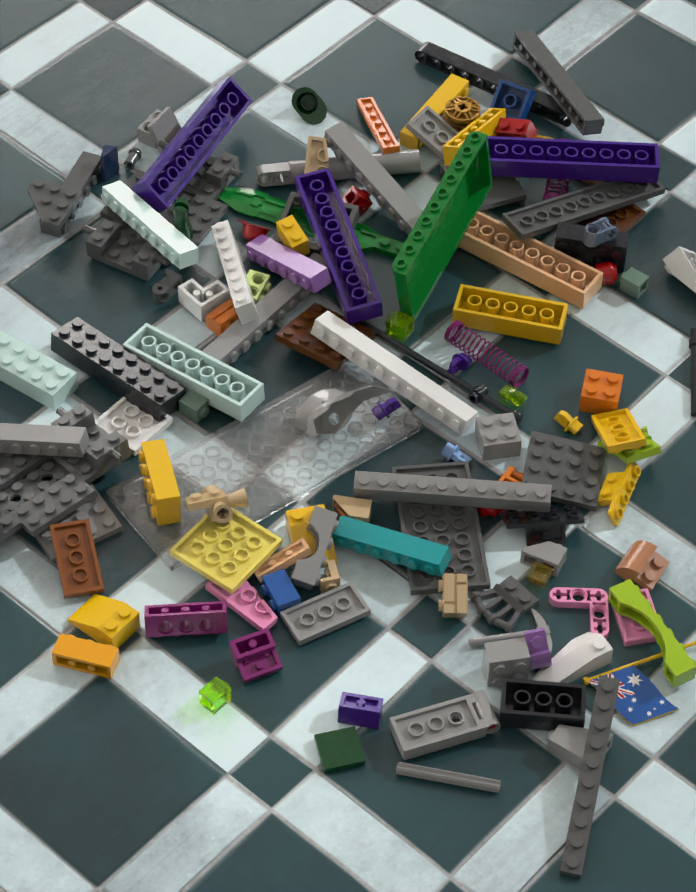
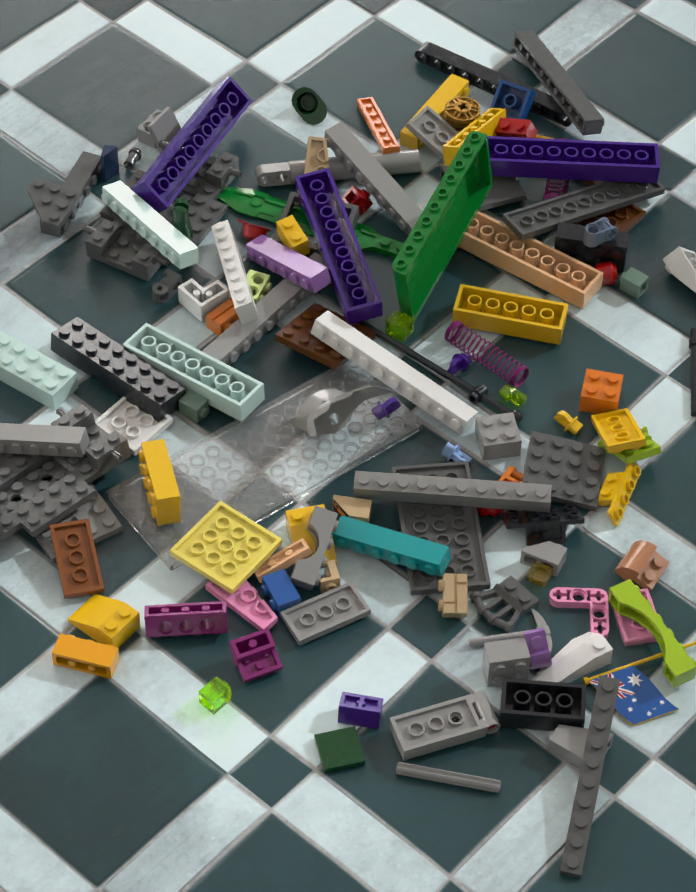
tan brick [185,485,248,523] -> none

